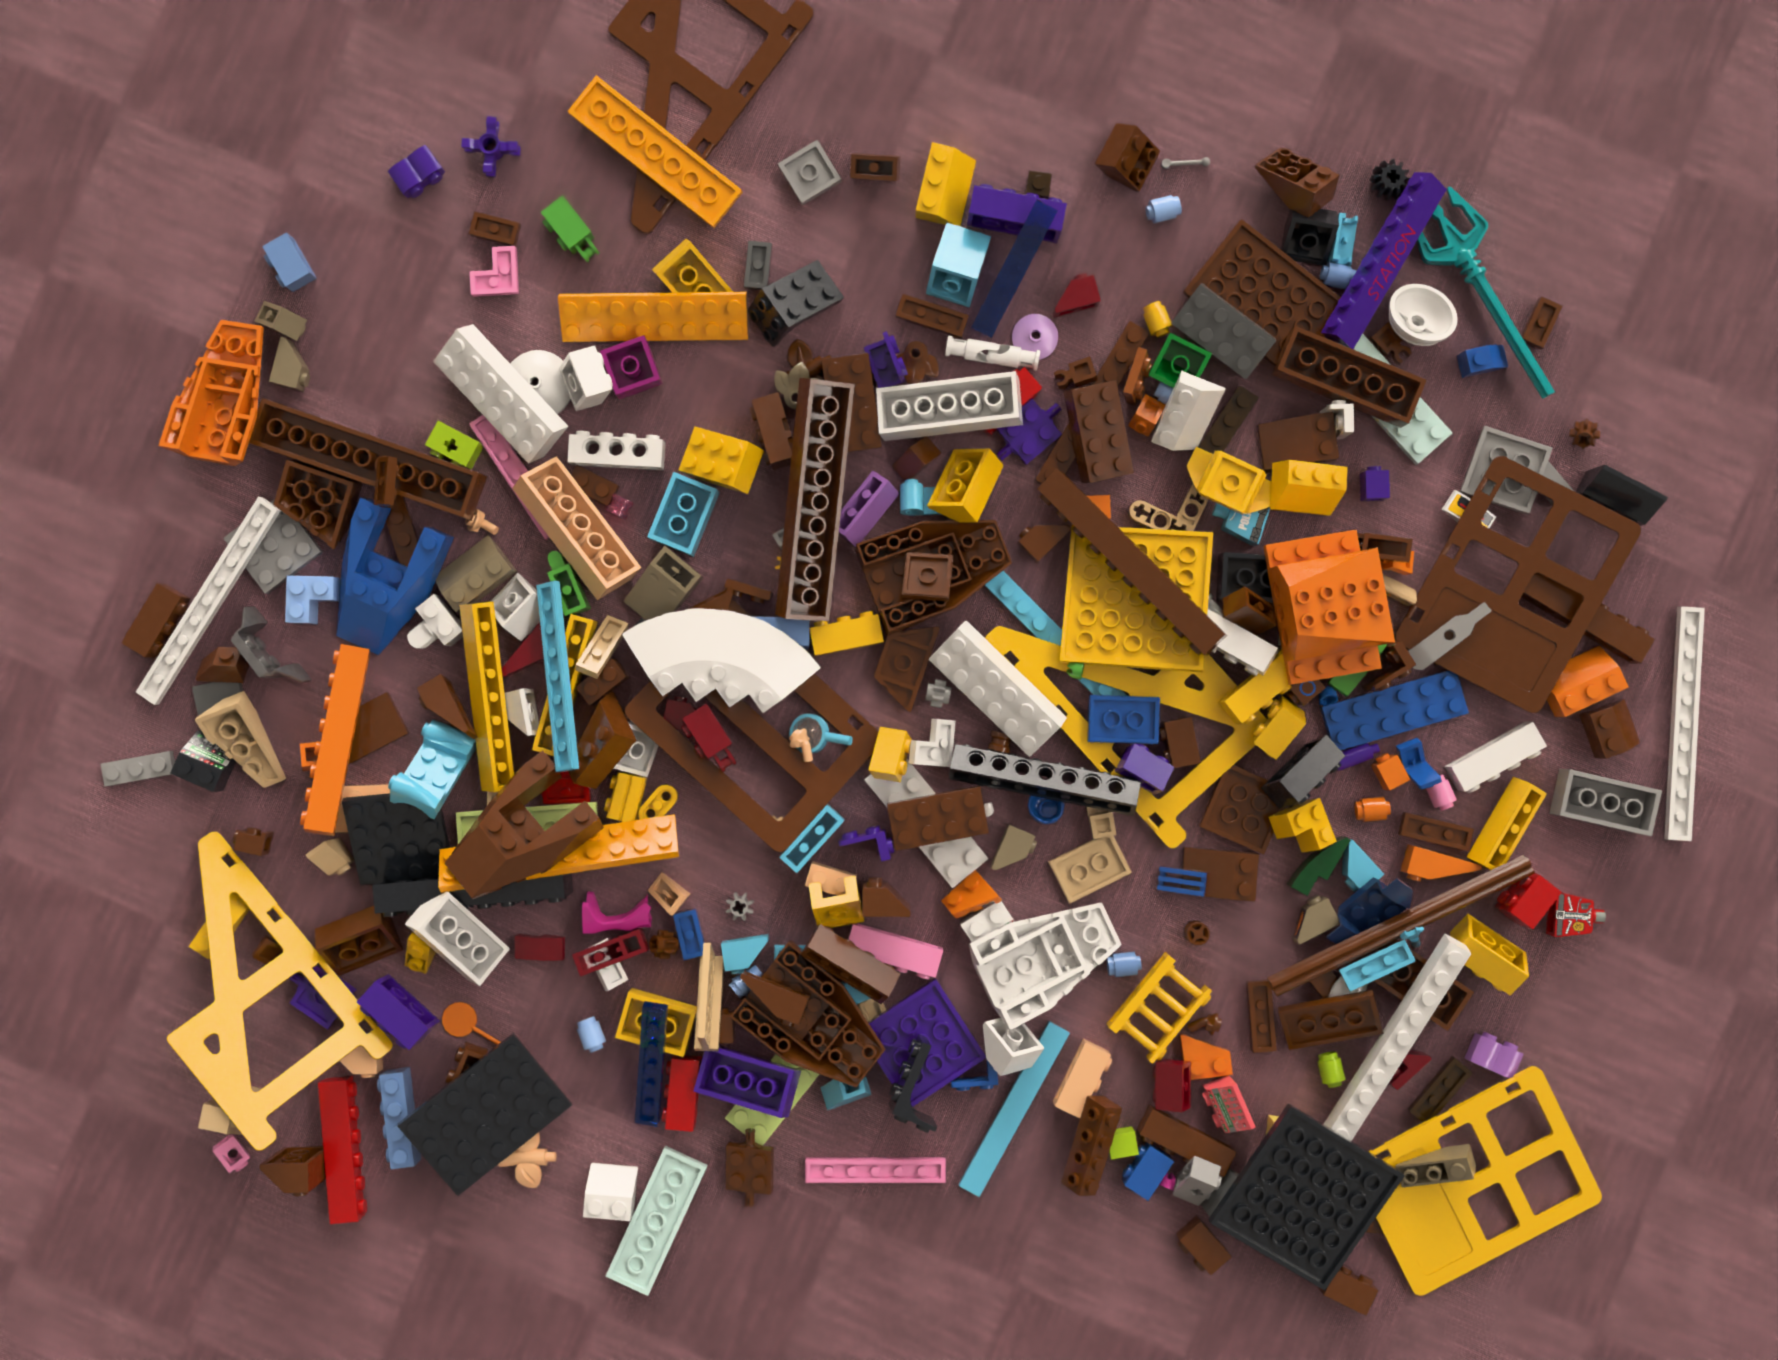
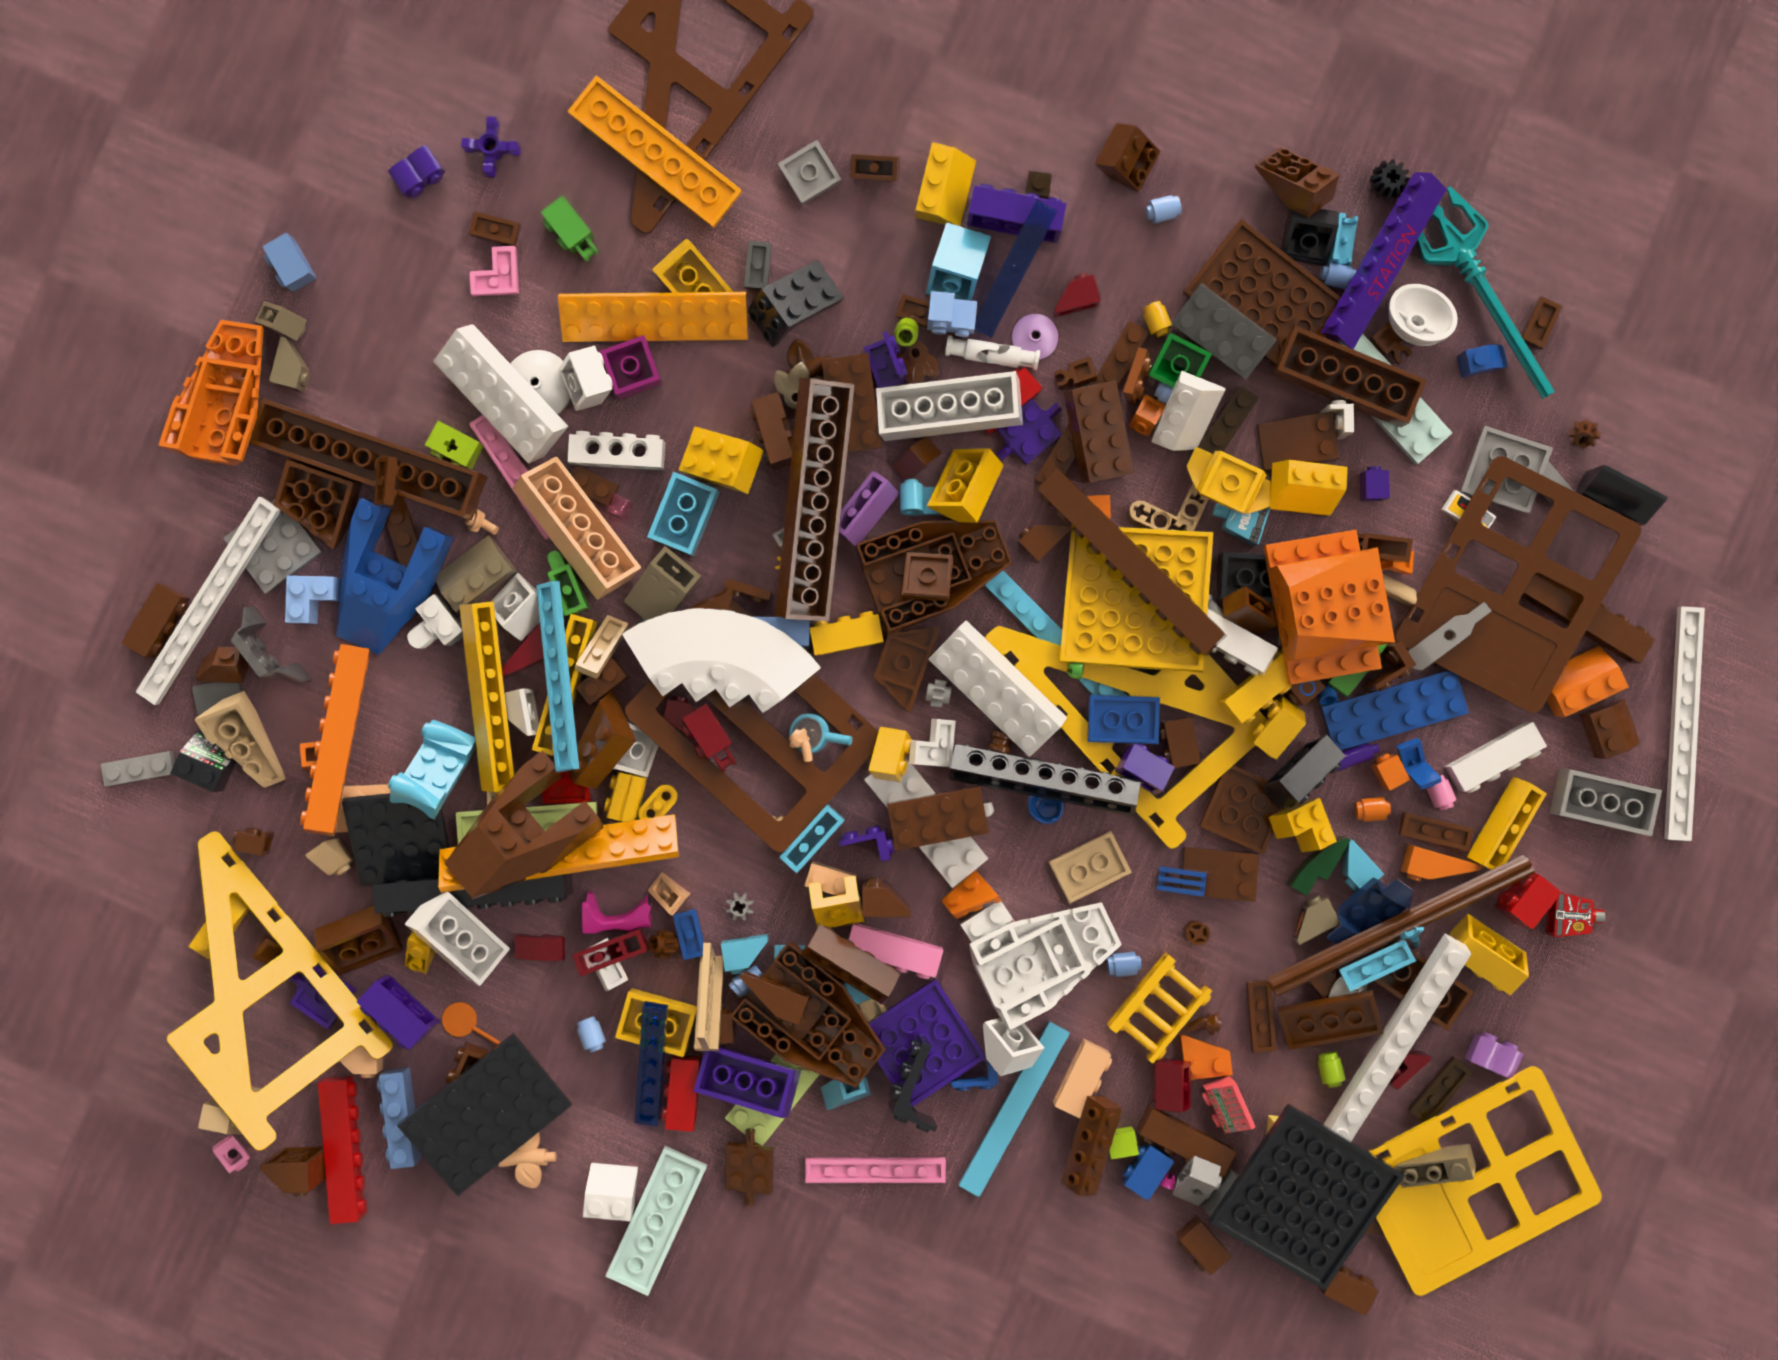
reddish brown tile [349,692,409,765] -> none
reddish brown slope [417,674,478,739] -> none
dark tan slope [990,824,1037,870] -> none
tan slope [1086,807,1116,839] -> none
light grey hinge [1161,157,1210,169] -> none
none -> lime brick [894,318,919,346]
none -> light blue brick [927,291,977,337]

